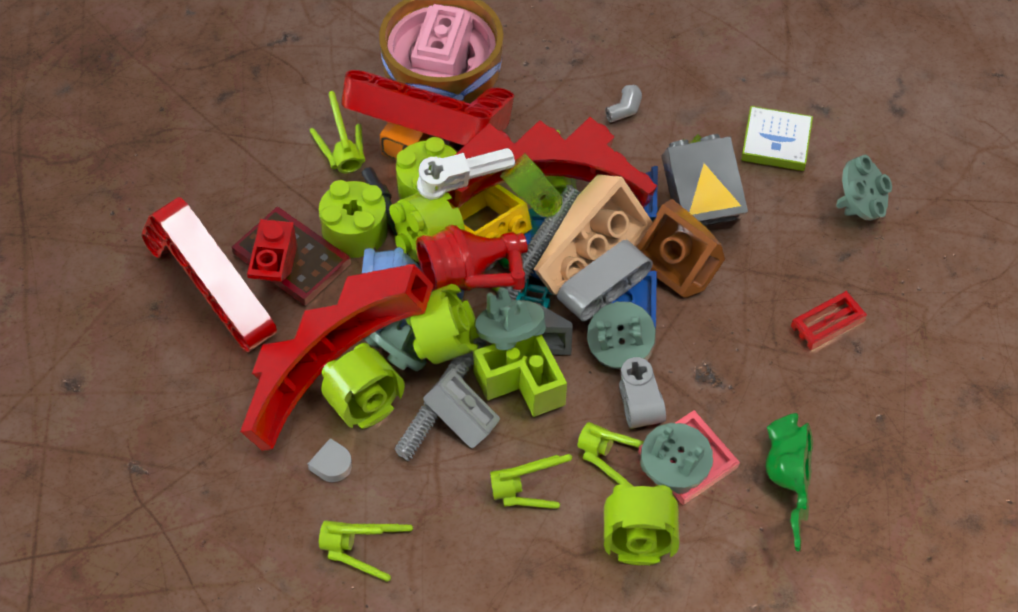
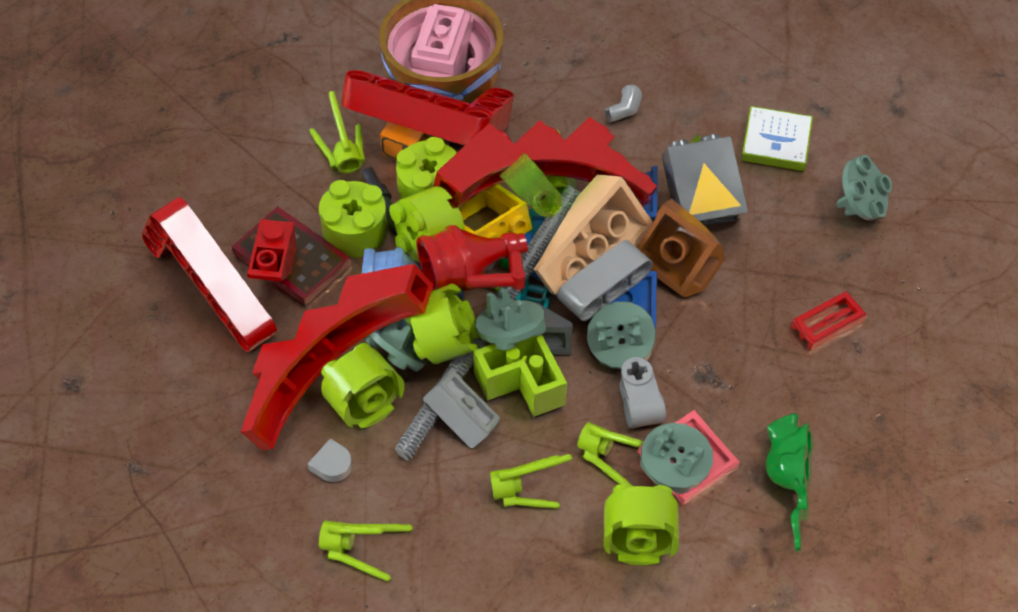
white connector [417,148,515,199] -> none

